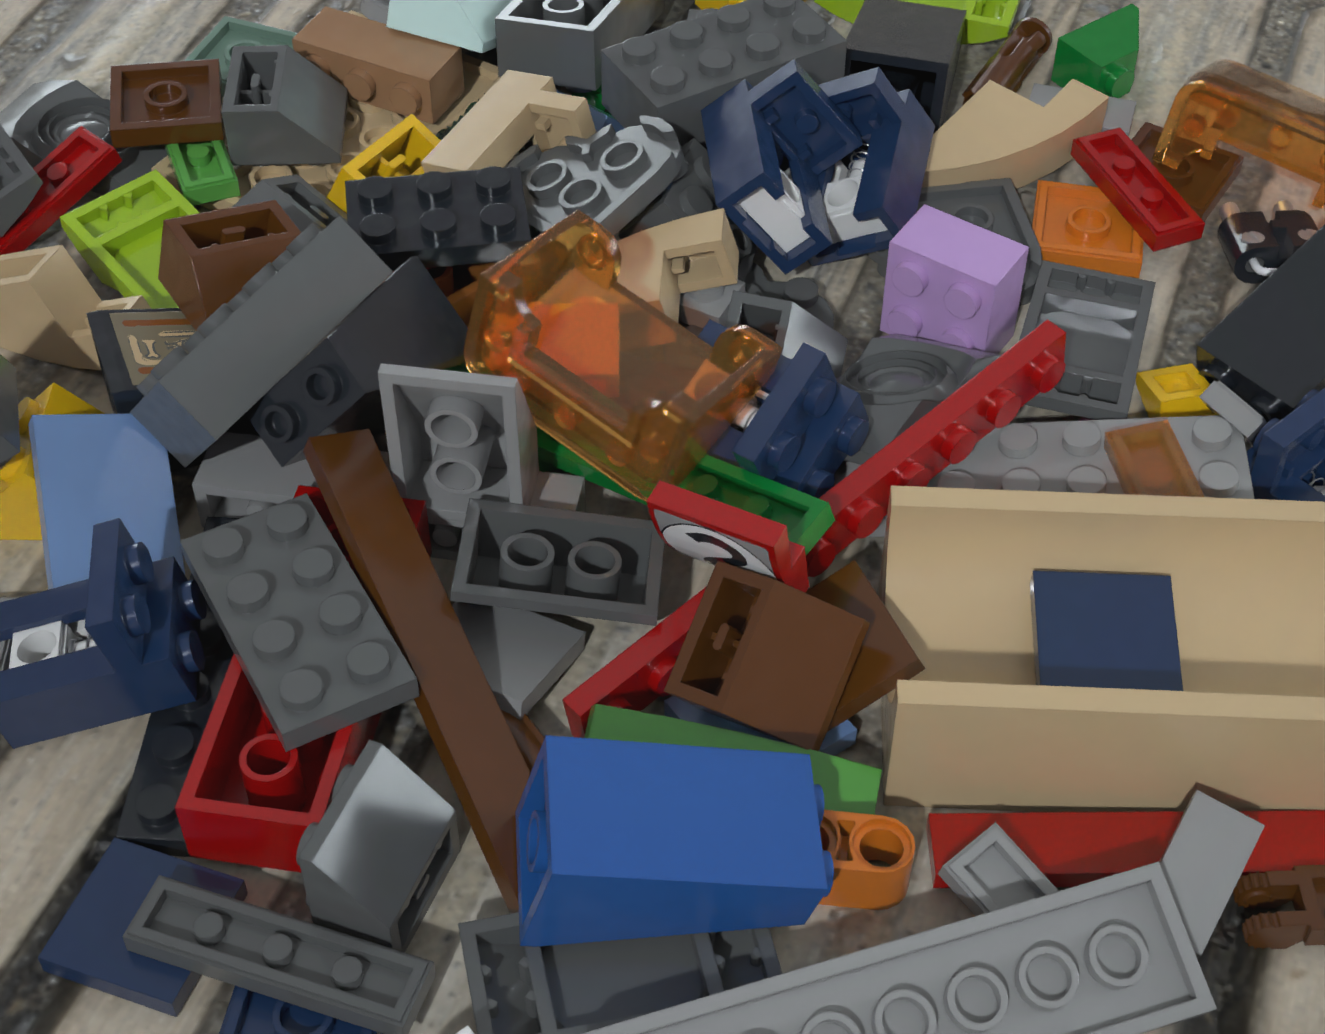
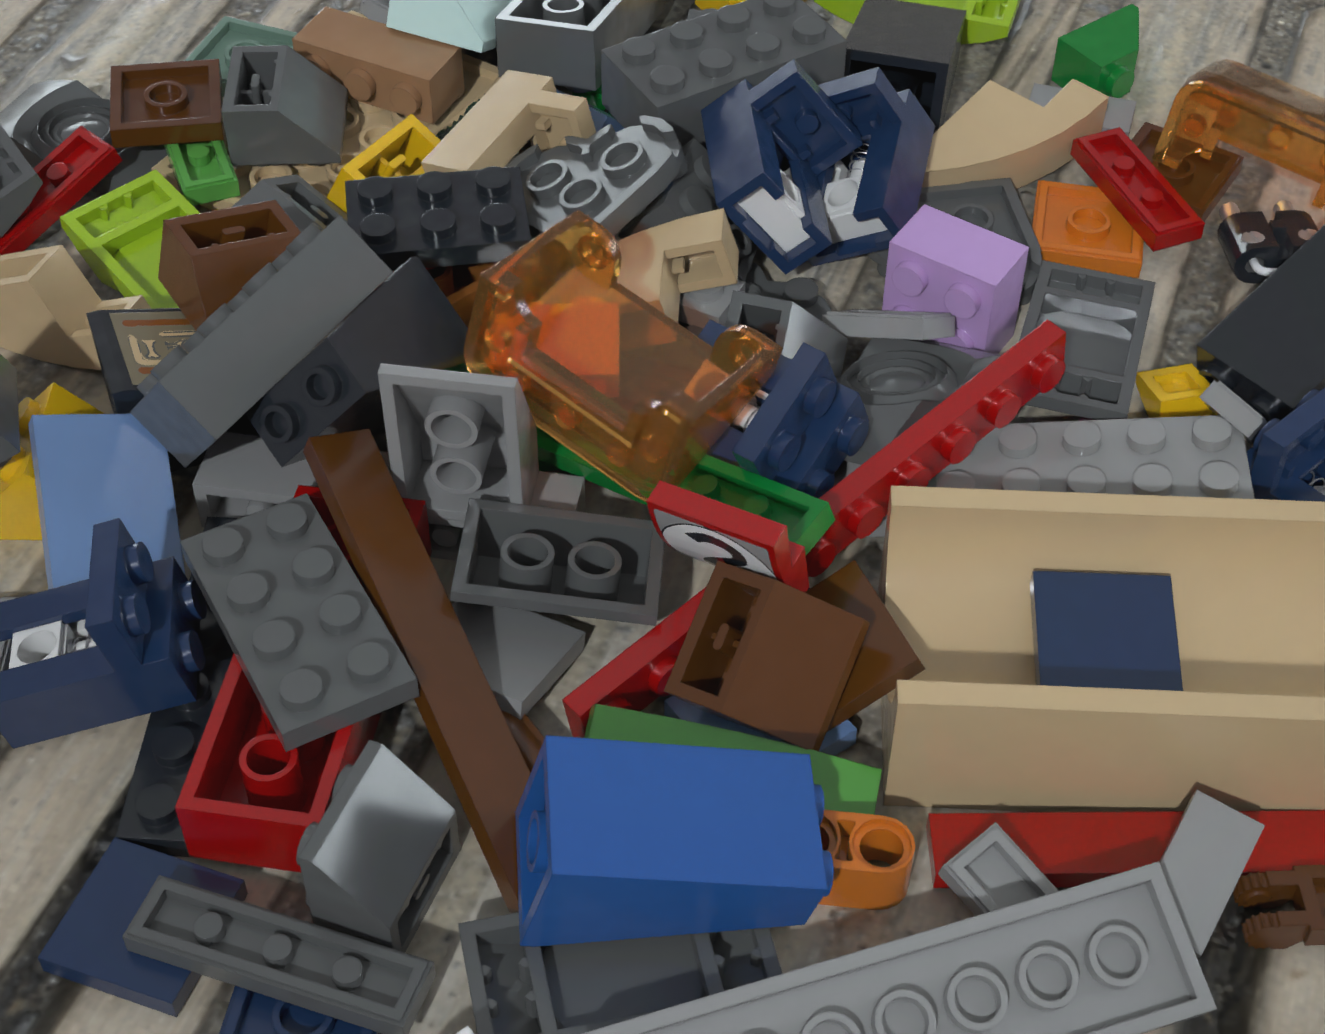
reddish brown piece [962,17,1052,105] -> none
clear orange tile [1104,419,1205,497] -> none
none -> light grey tile [822,309,955,340]

